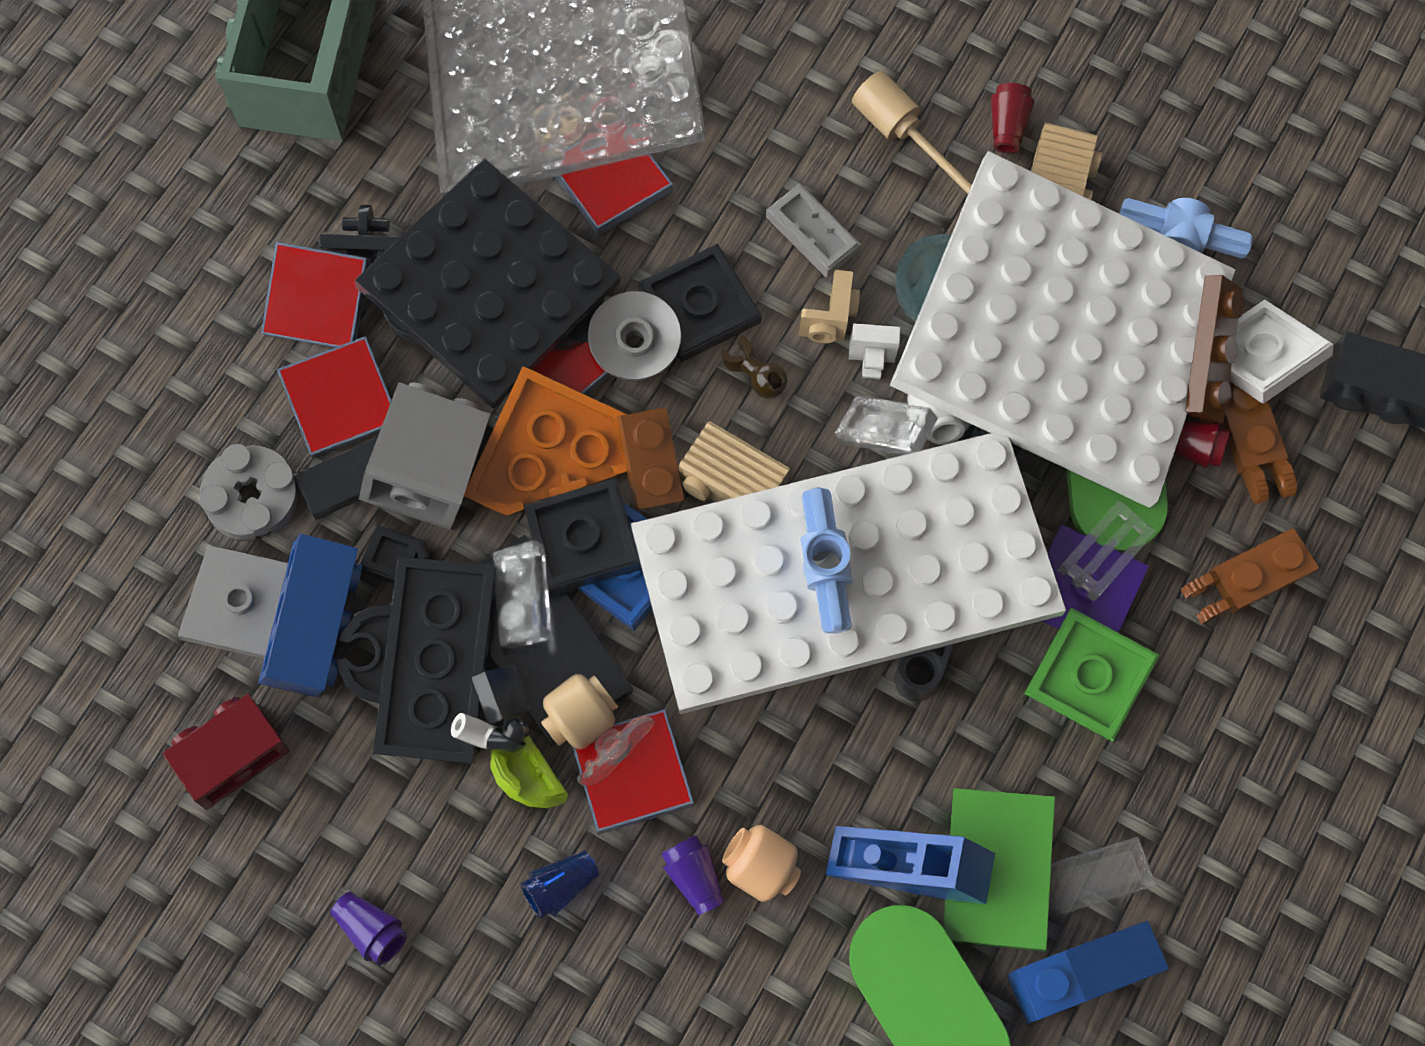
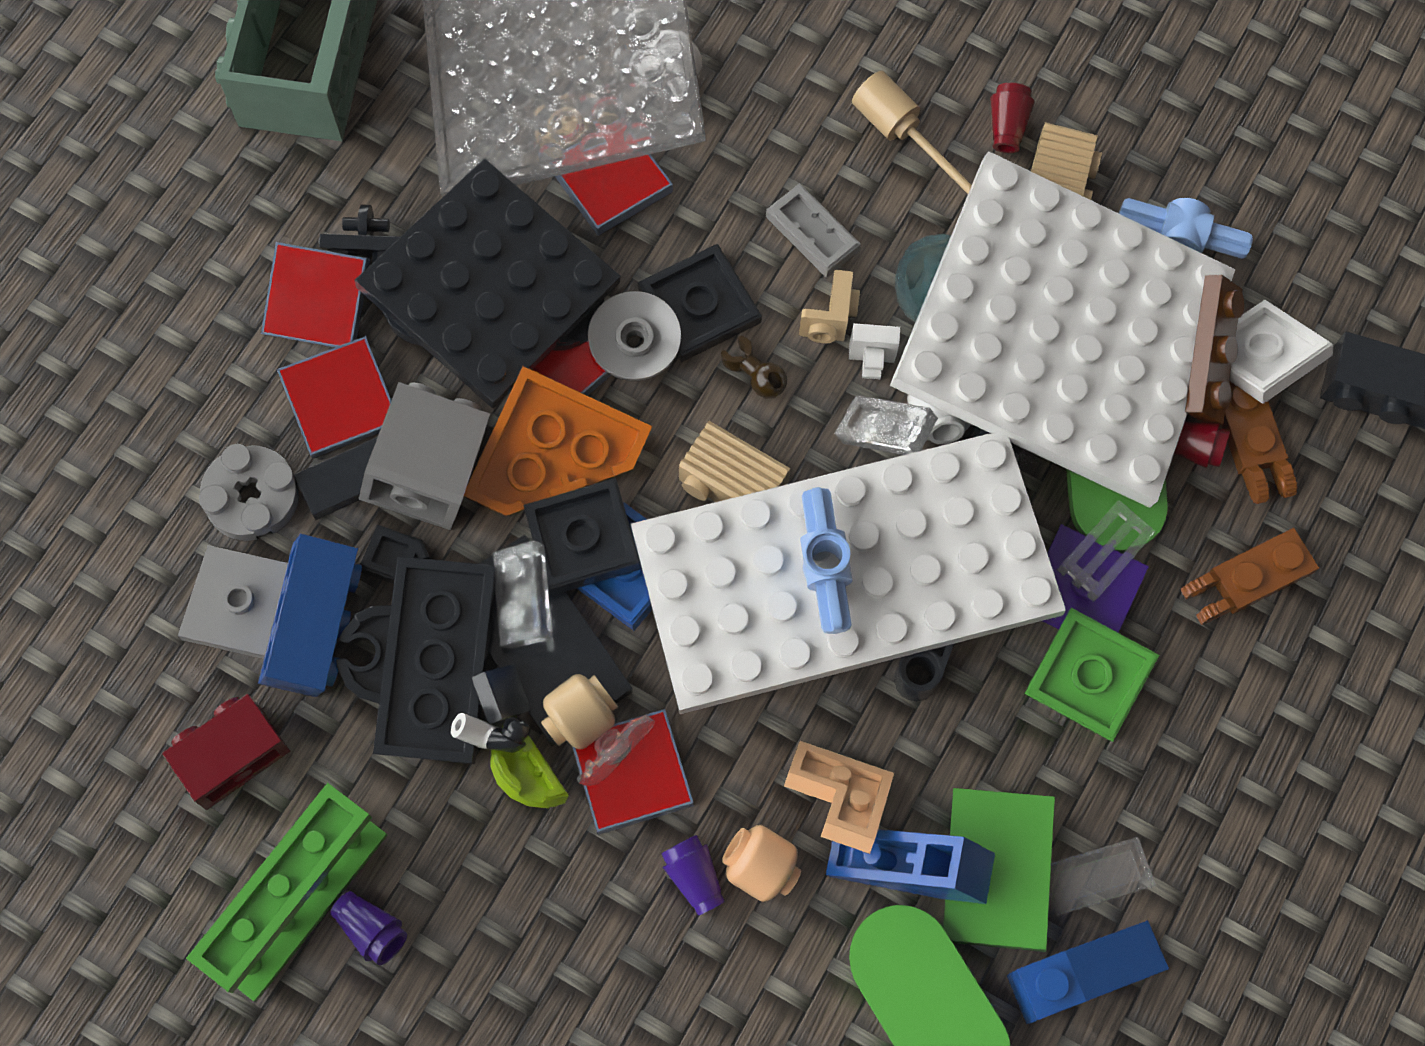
clear blue cone [520,850,599,919] -> none
dark orange plate [617,407,684,510] -> none
none -> bright green fence [186,783,388,1002]
none -> light nougat plate [784,741,894,854]

